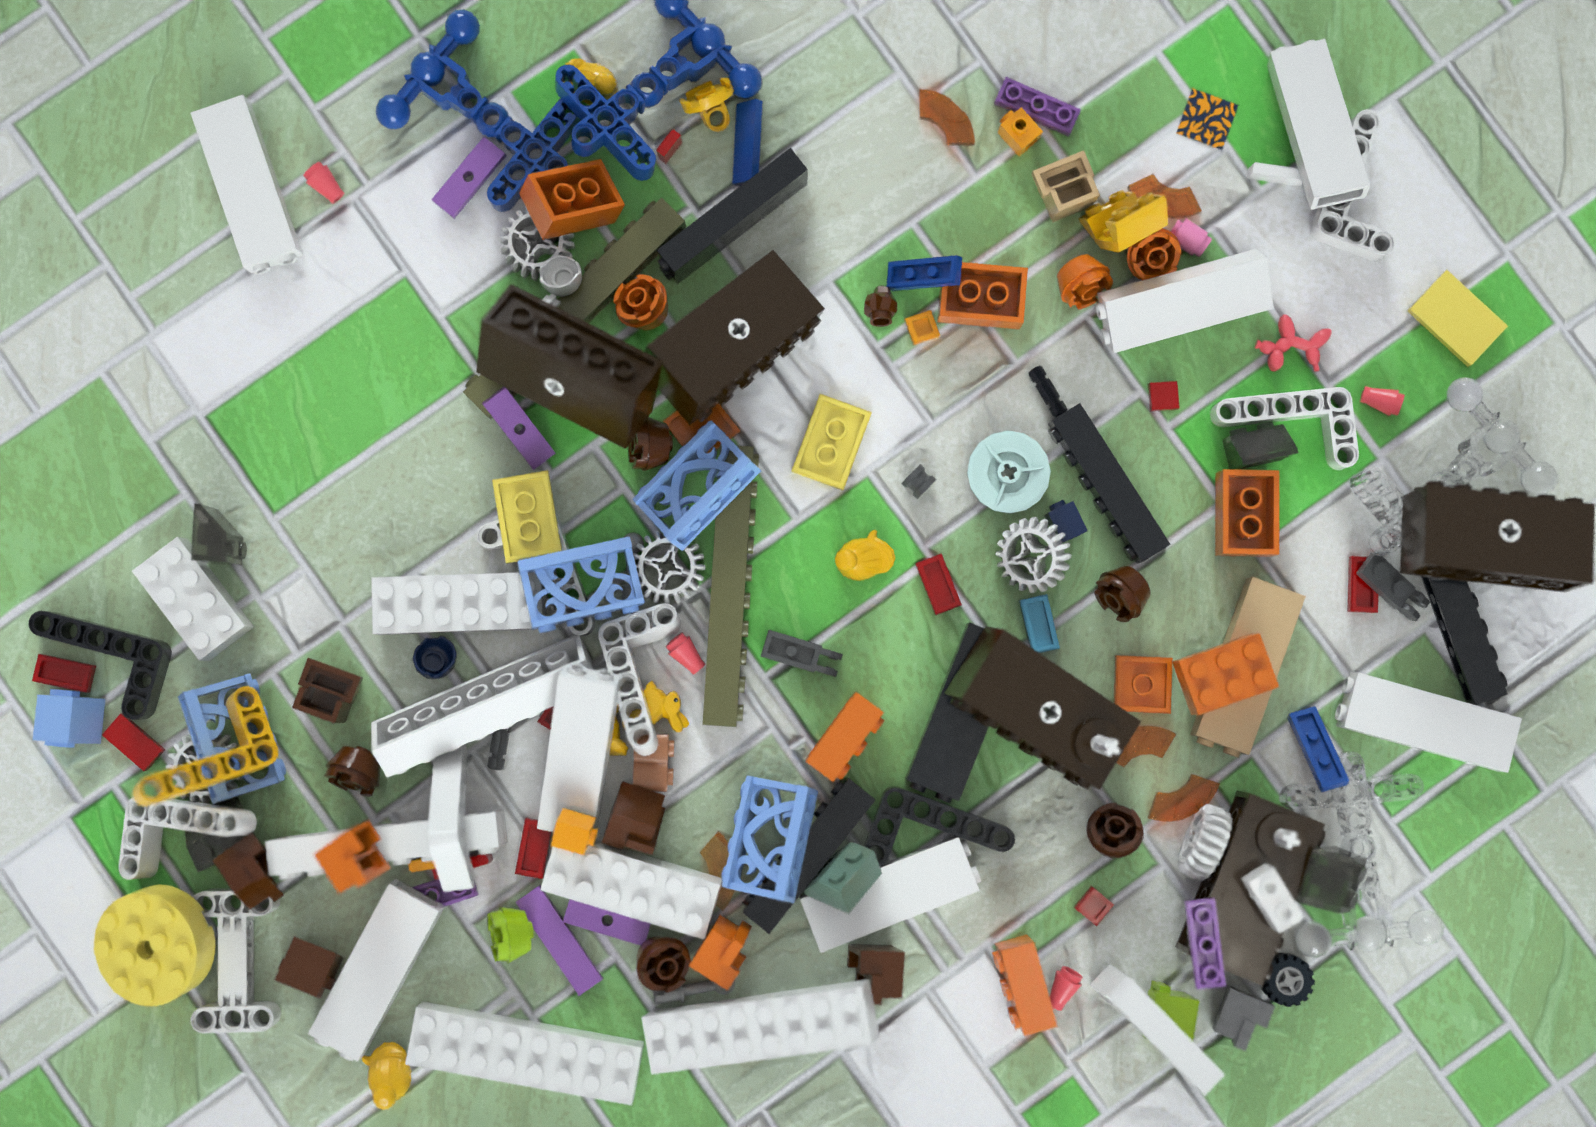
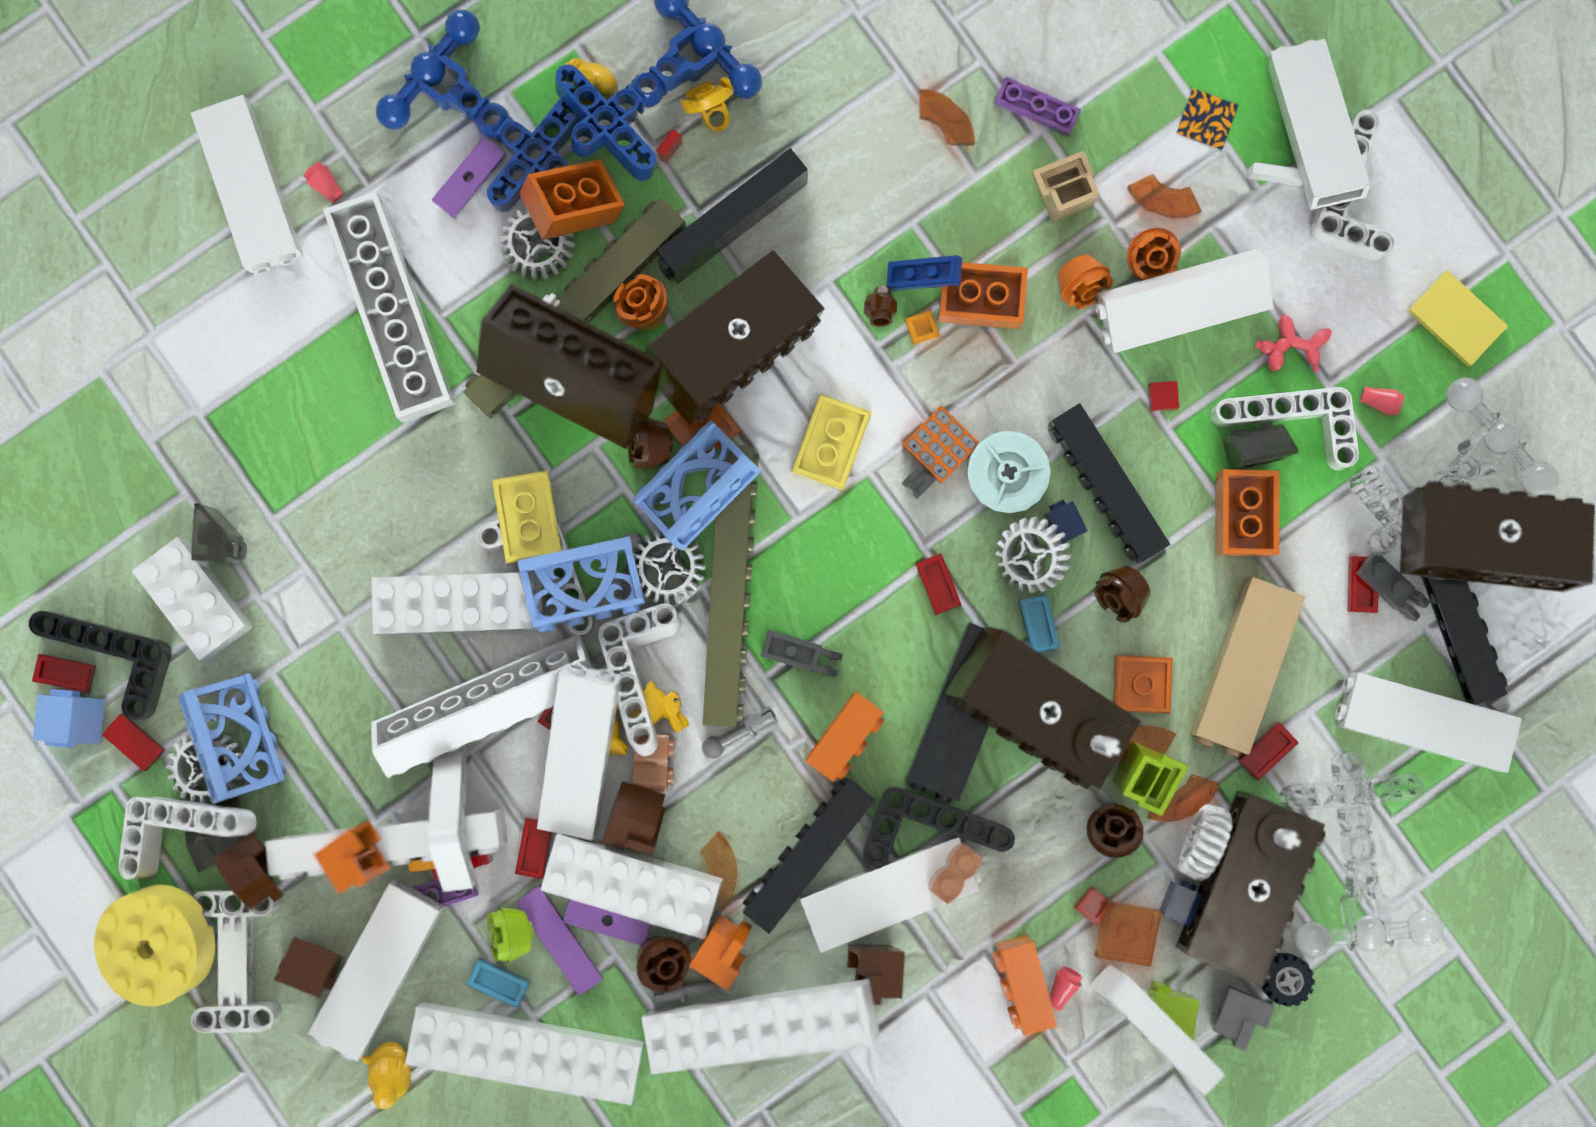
yellow beam [132,686,279,806] -> none
reddish brown plate [292,658,363,724] -> none
reddish brown cone [324,746,381,797] -> none
dark blue hair [412,636,457,680] -> none
medium lavender tile [482,387,555,470] -> none
dark grey axle [487,727,511,770] -> none
white hair [539,255,582,297] -> none
light orange brick [551,808,598,855] -> none
coral cone [665,632,705,675] -> none
light blue fence [721,775,818,903] -> none
blue tile [732,99,763,186] -> none
sand green slope [804,842,882,914] -> none
yellow hair [835,530,895,581] -> none
light orange brick [998,107,1043,157] -> none
black axle [1028,365,1067,417] -> none
yellow slope [1078,190,1168,252] -> none
bright pink brick [1170,218,1212,257] -> none
orange brick [1172,633,1279,715] -> none
medium lavender tile [1184,897,1226,989] -> none
white brick [1241,863,1304,933] -> none
blue plate [1287,706,1350,793] -> none
clear smoke slope [1296,846,1367,913] -> none
none -> white brick [323,191,456,423]
none -> medium azure tile [466,958,531,1008]
none -> light grey pin [702,706,778,759]
none -> tile [902,406,979,484]
none -> nougat brick [928,842,982,904]
none -> clear orange tile [1094,900,1162,967]
none -> lime plate [1113,741,1189,816]
none -> brick [1159,879,1203,926]
none -> red tile [1237,722,1299,781]

